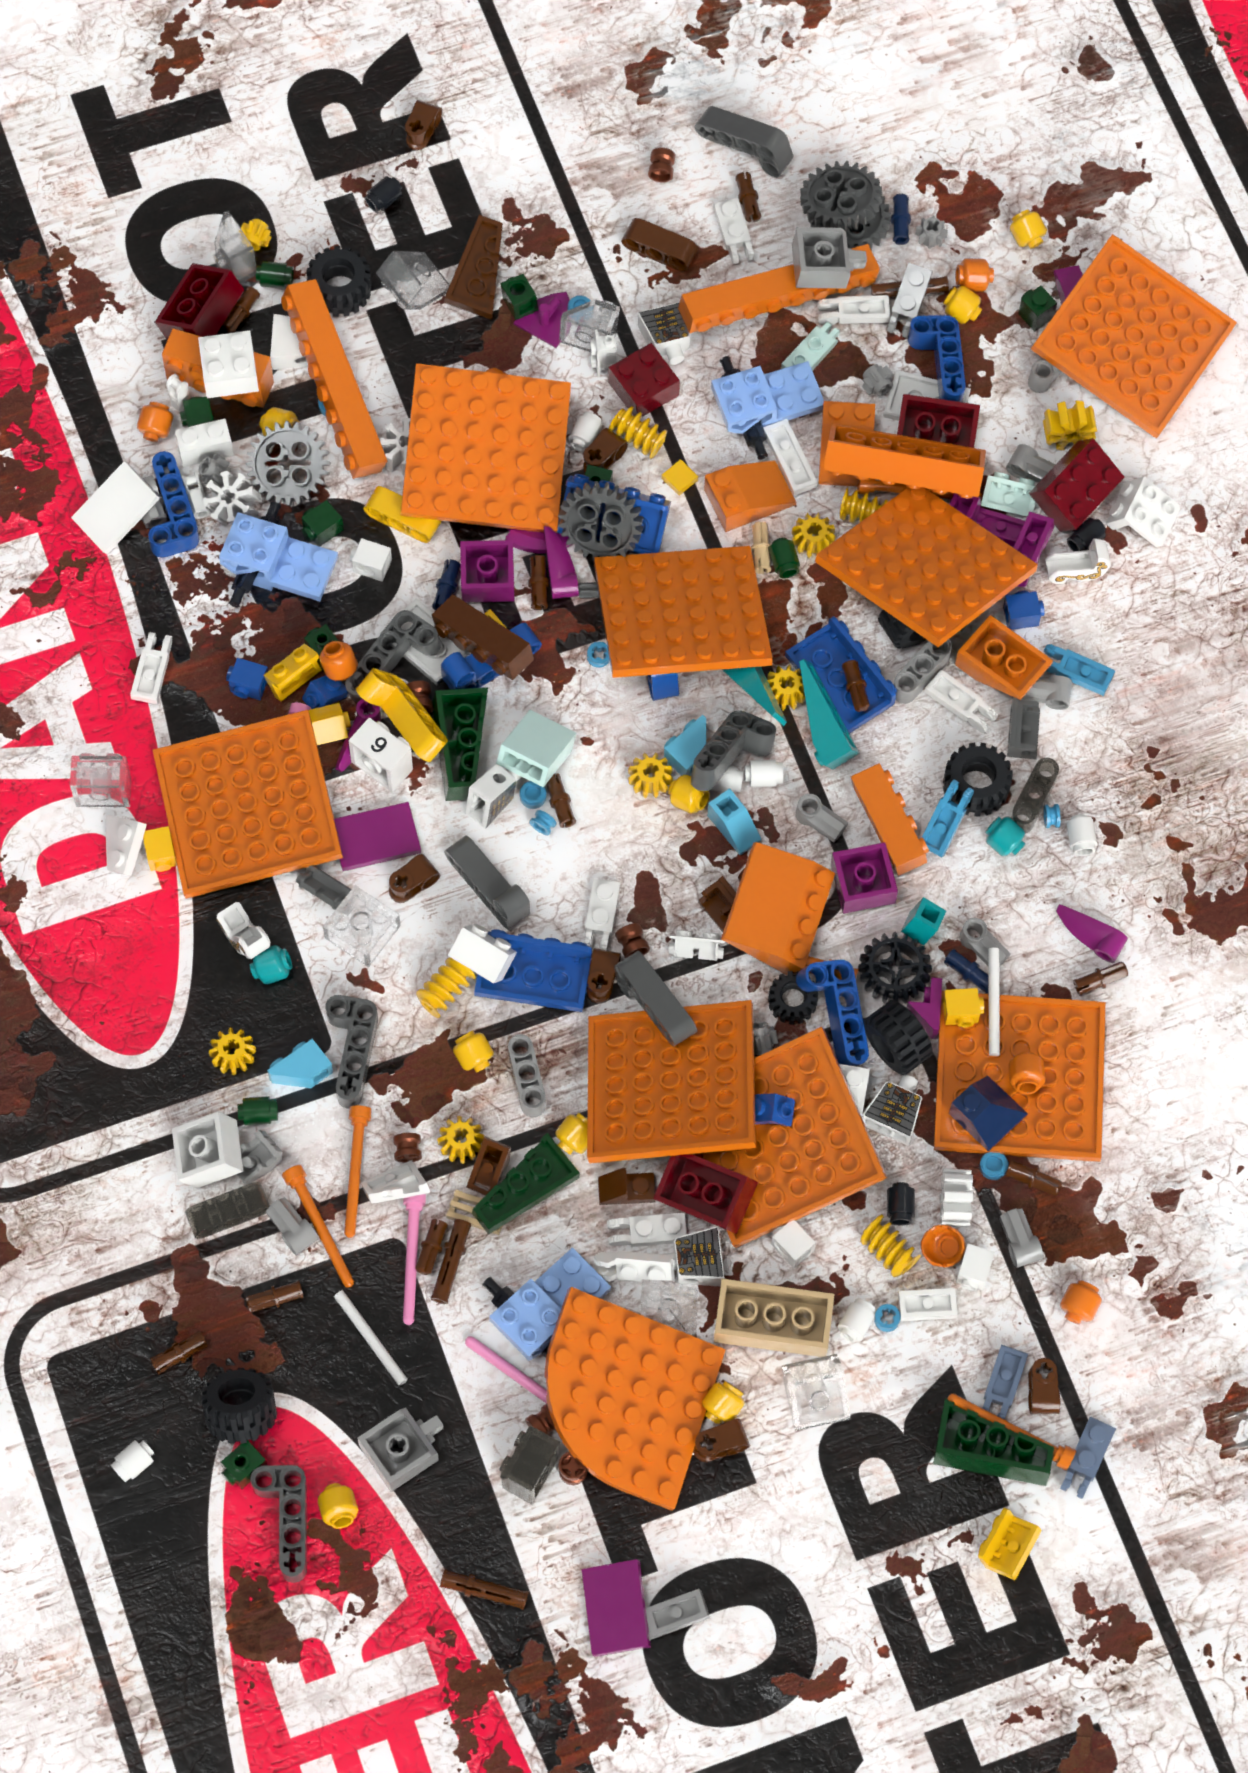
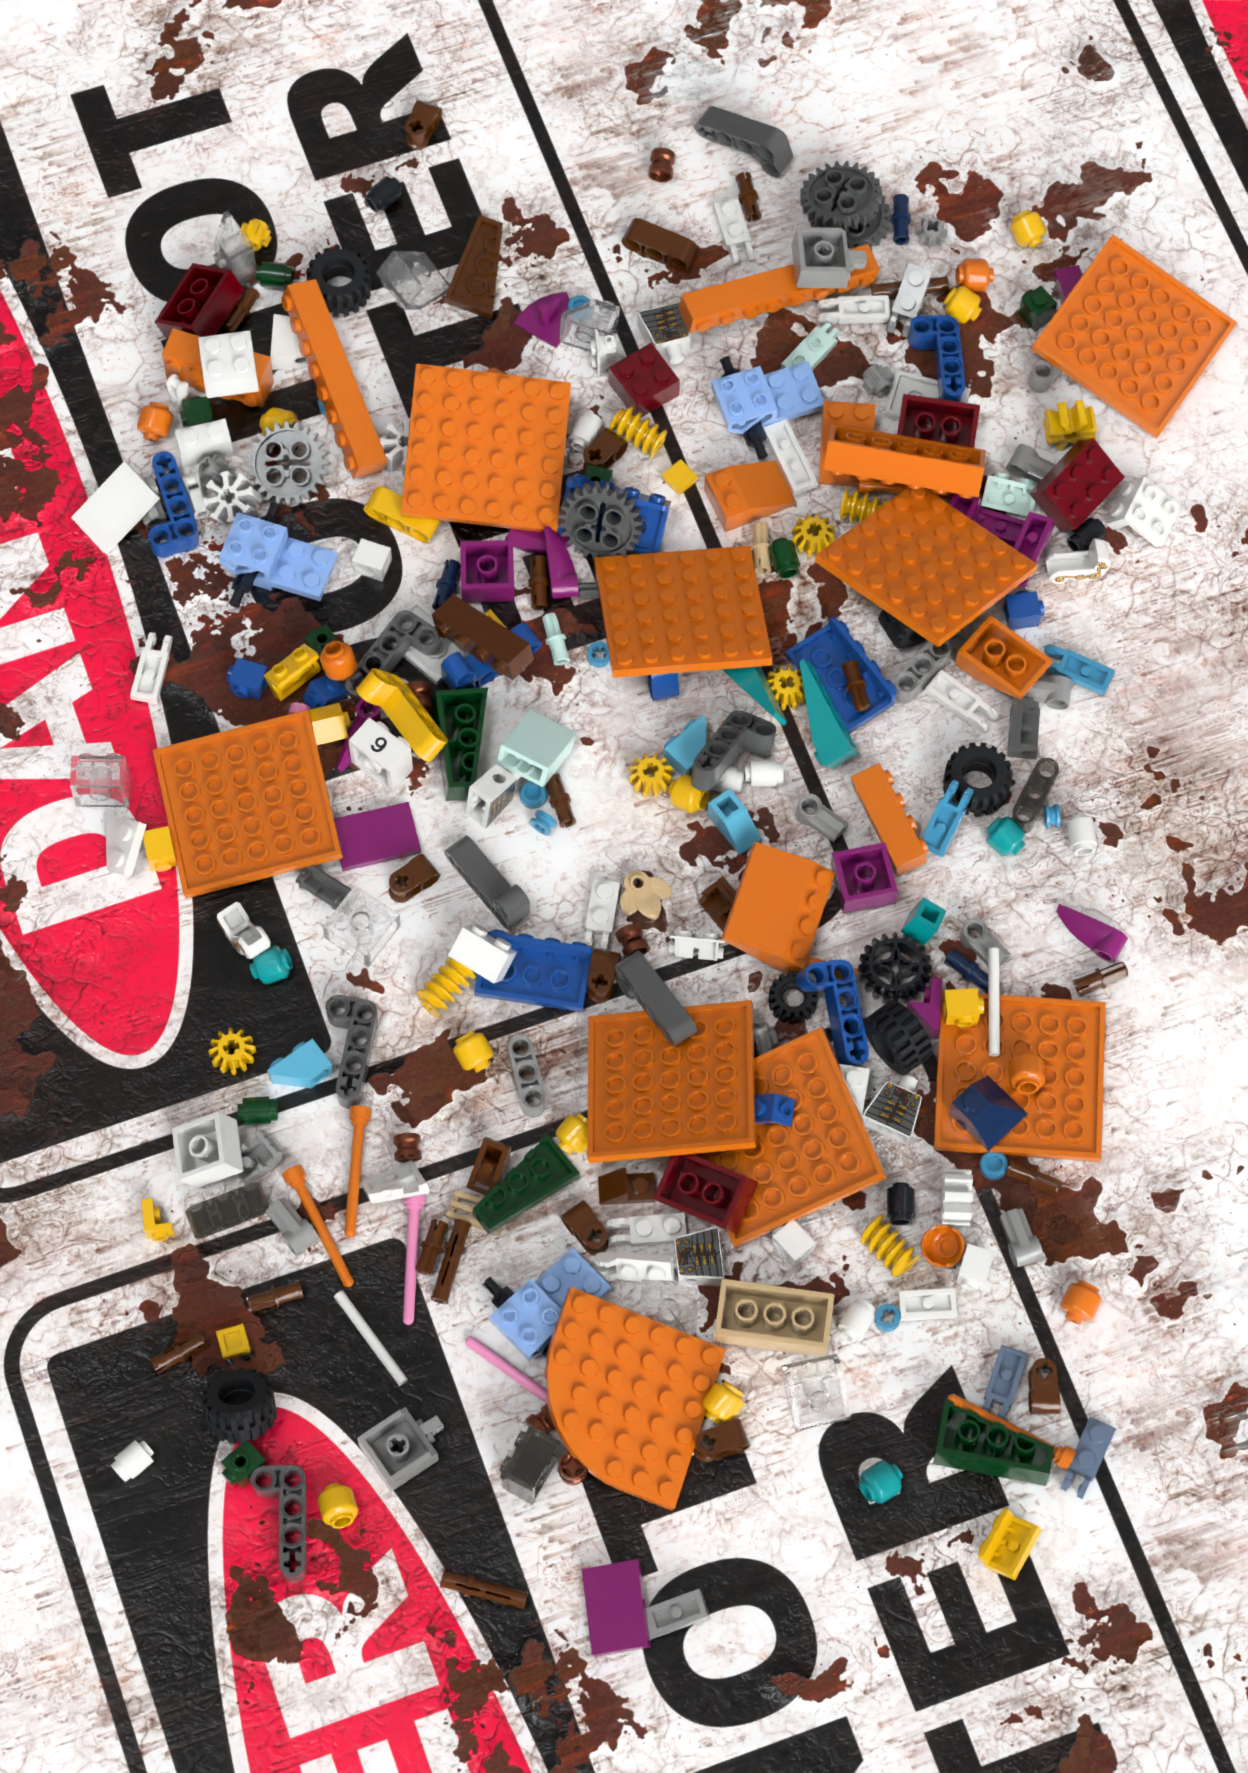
dark green brick [301,500,344,547] -> none
yellow gear [437,1115,485,1164] -> none
dark green brick [500,273,538,320] -> none
none -> yellow bracket [141,1198,175,1242]
none -> yellow tile [216,1324,251,1360]
none -> light aqua axle [542,613,570,666]
none -> reddish brown piece [560,1200,608,1256]
none -> tan plate [620,870,672,920]
none -> teal head [859,1460,903,1504]

